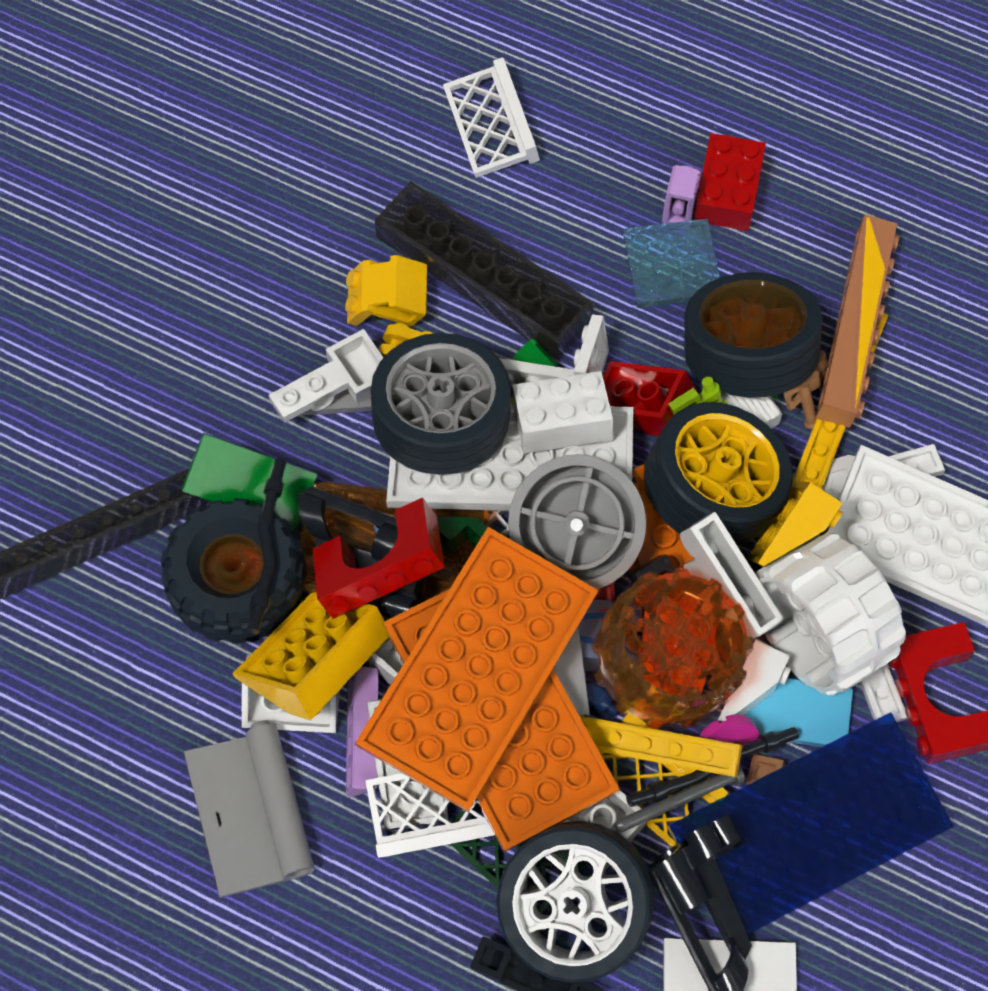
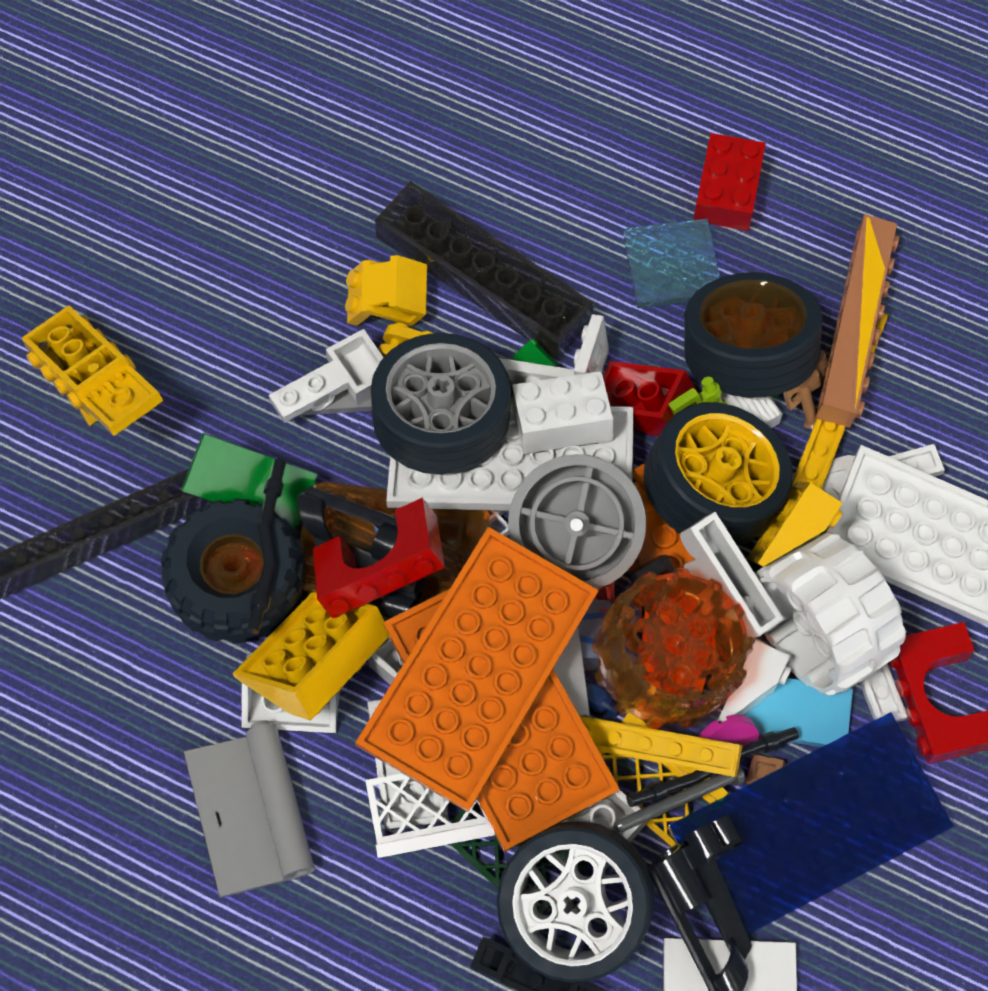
lavender slope [346,667,378,797] -> none
dark green slope [437,517,487,554] -> none
white fence [443,57,540,178] -> none
lavender brick [662,165,701,228] -> none
none -> yellow wedge [21,305,163,436]

